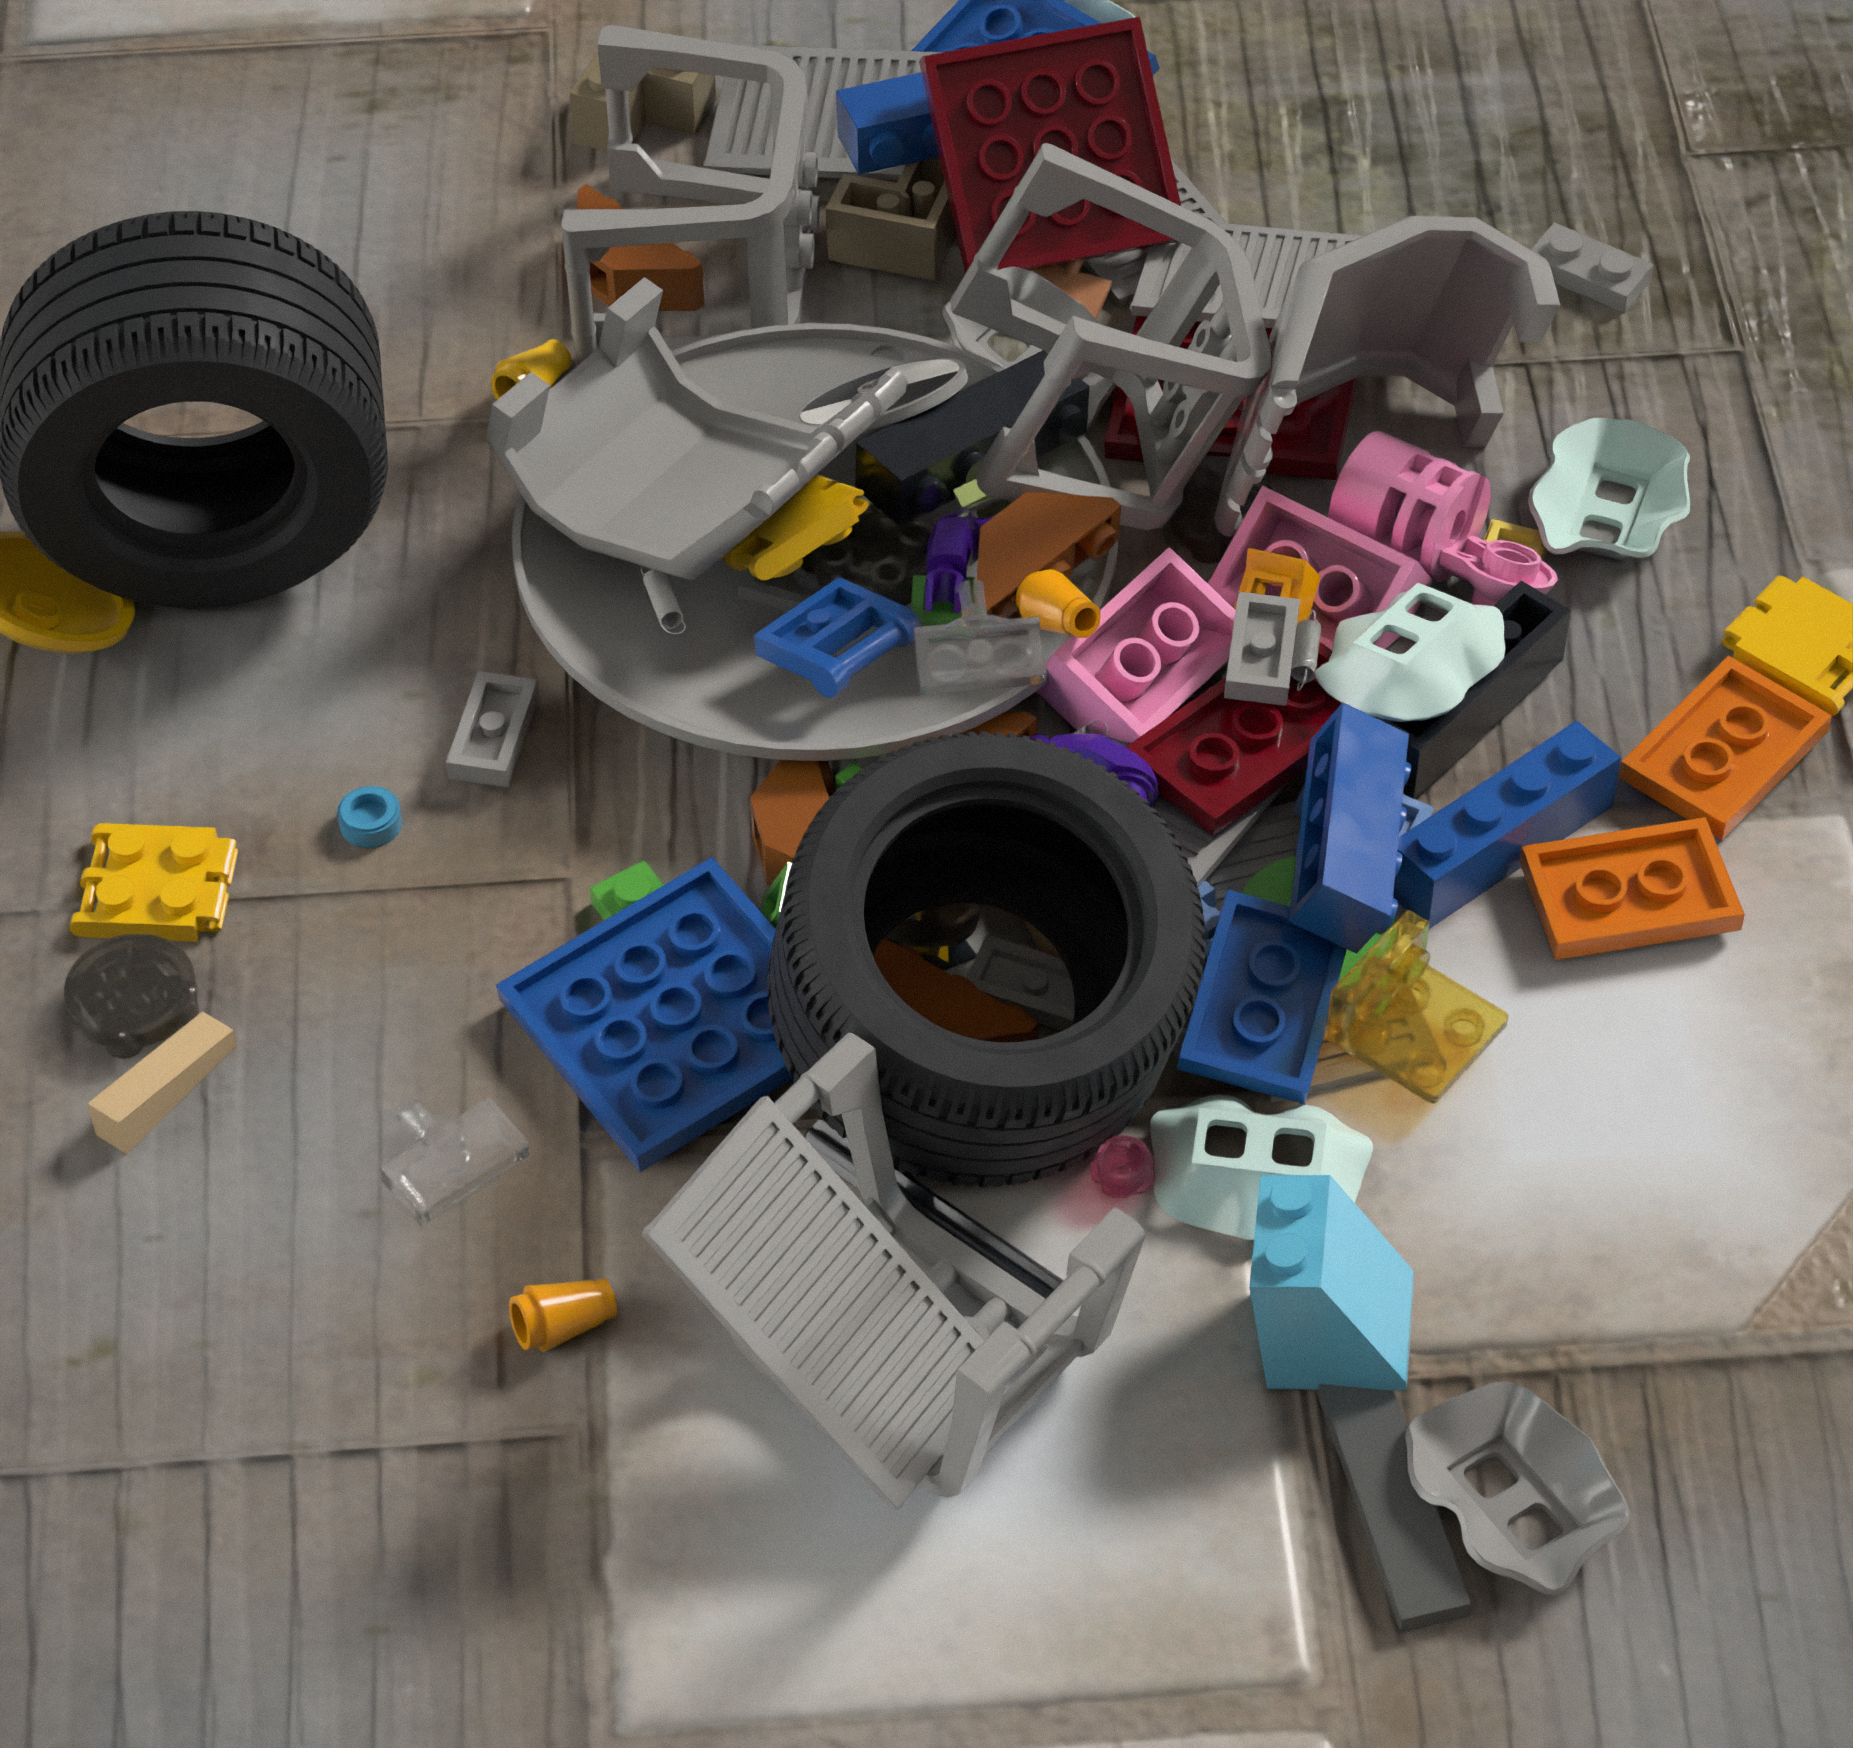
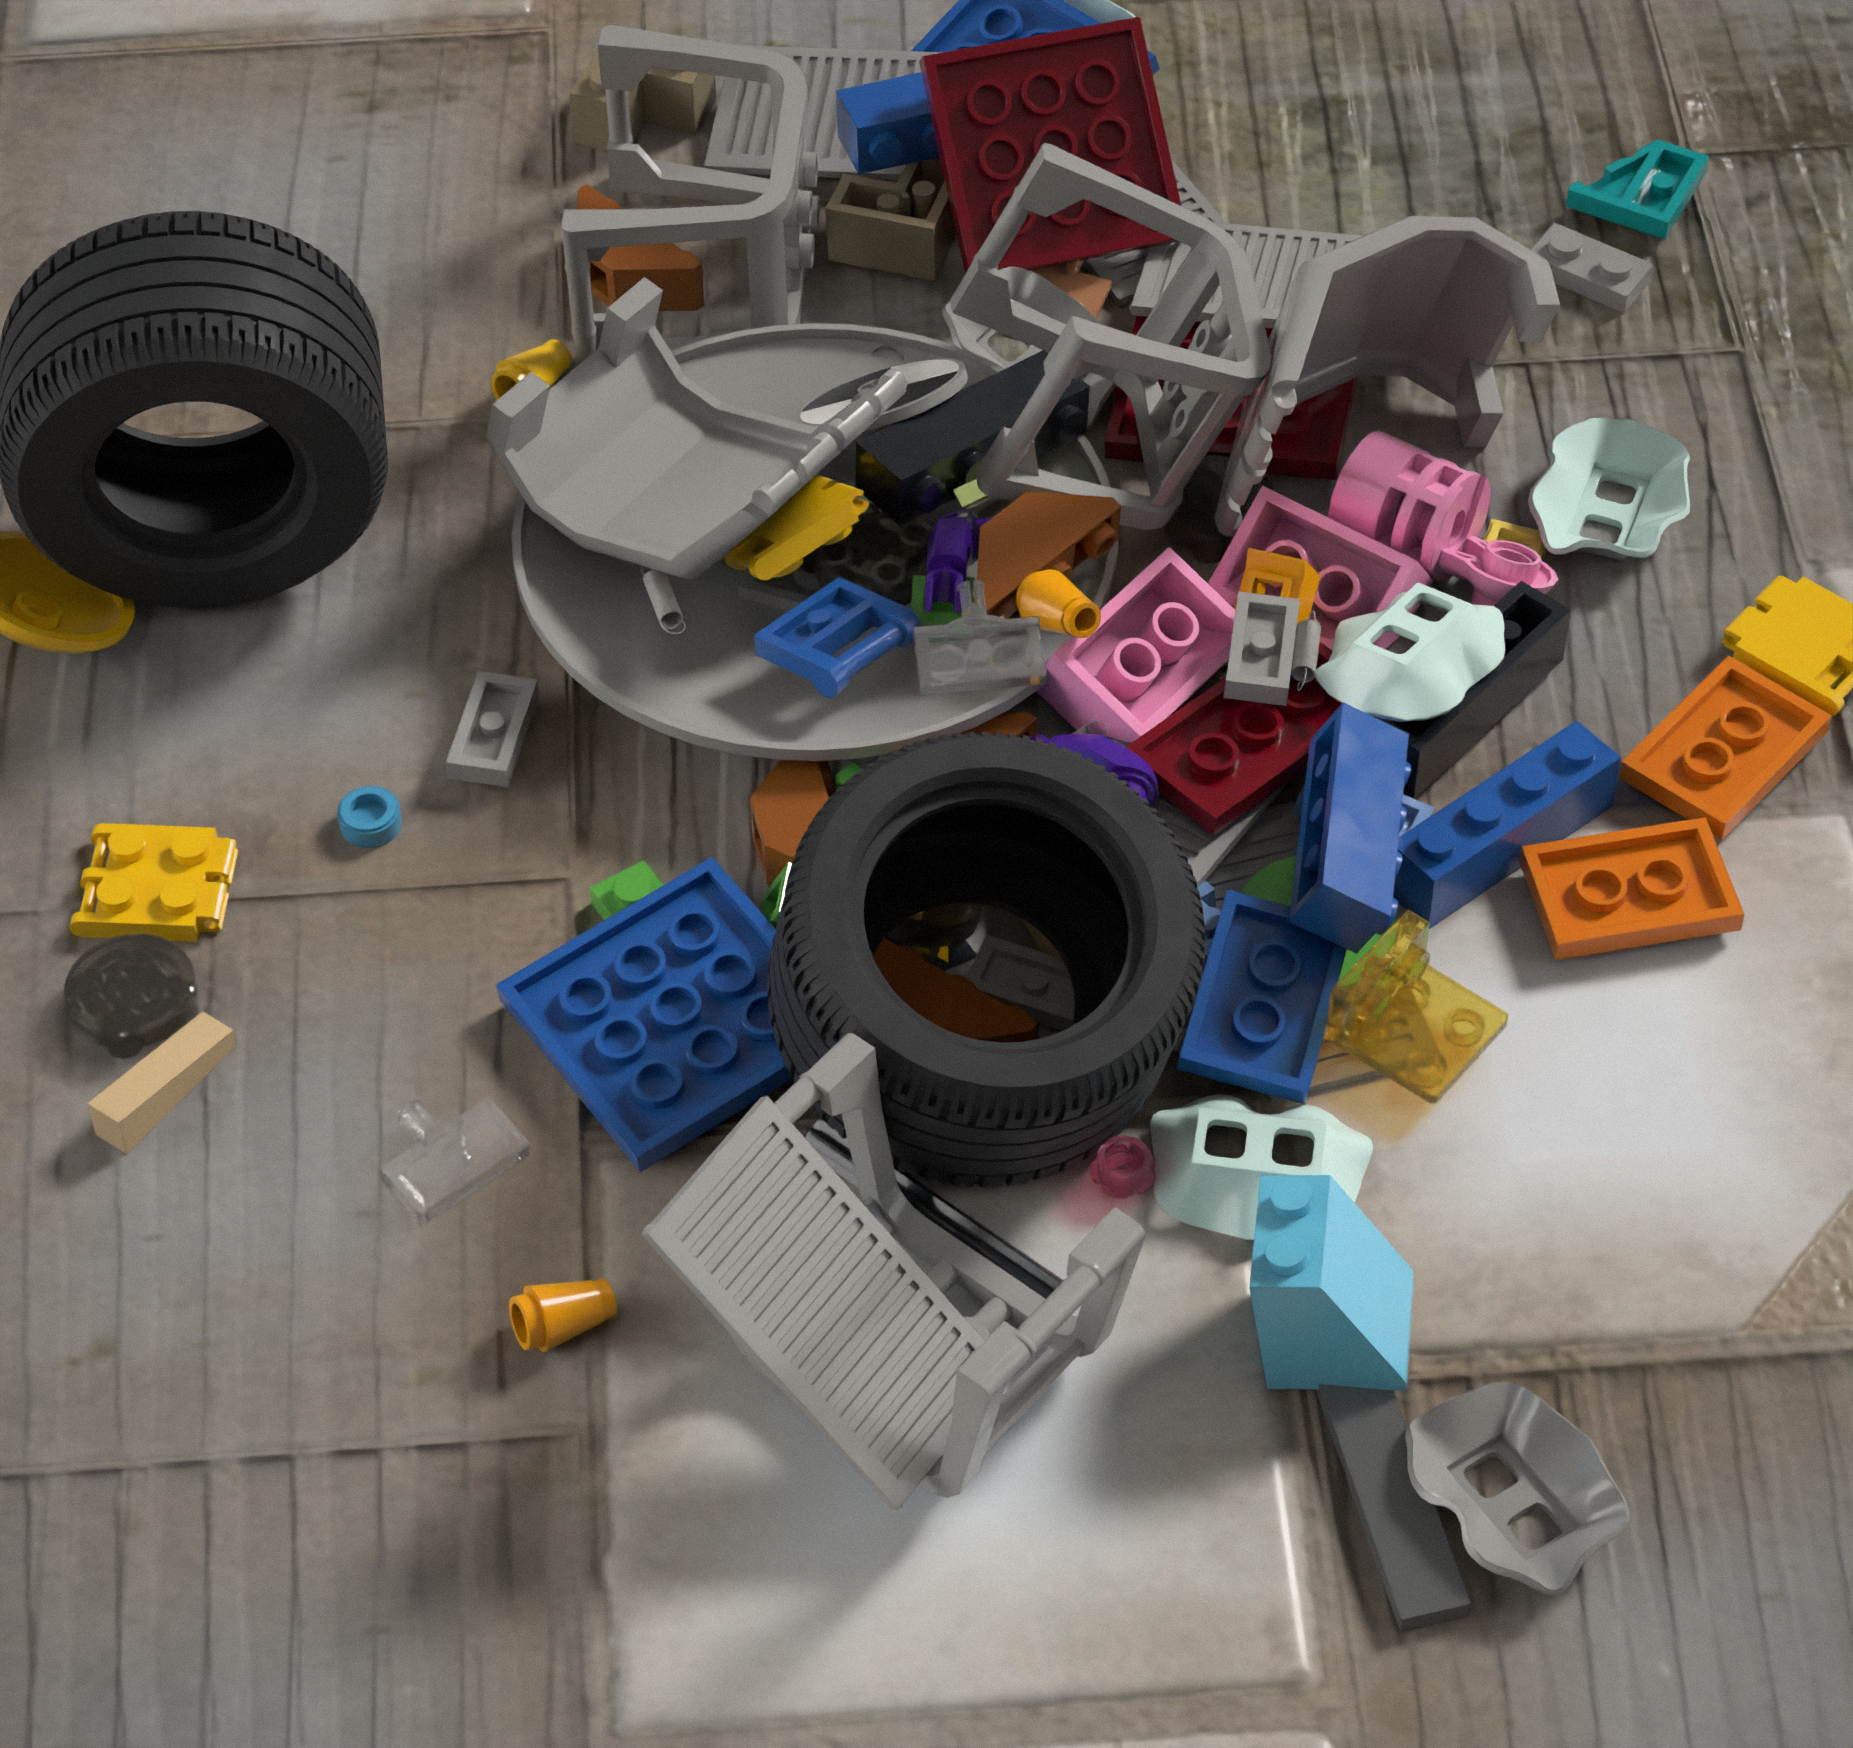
none -> teal wing [1566,139,1709,240]

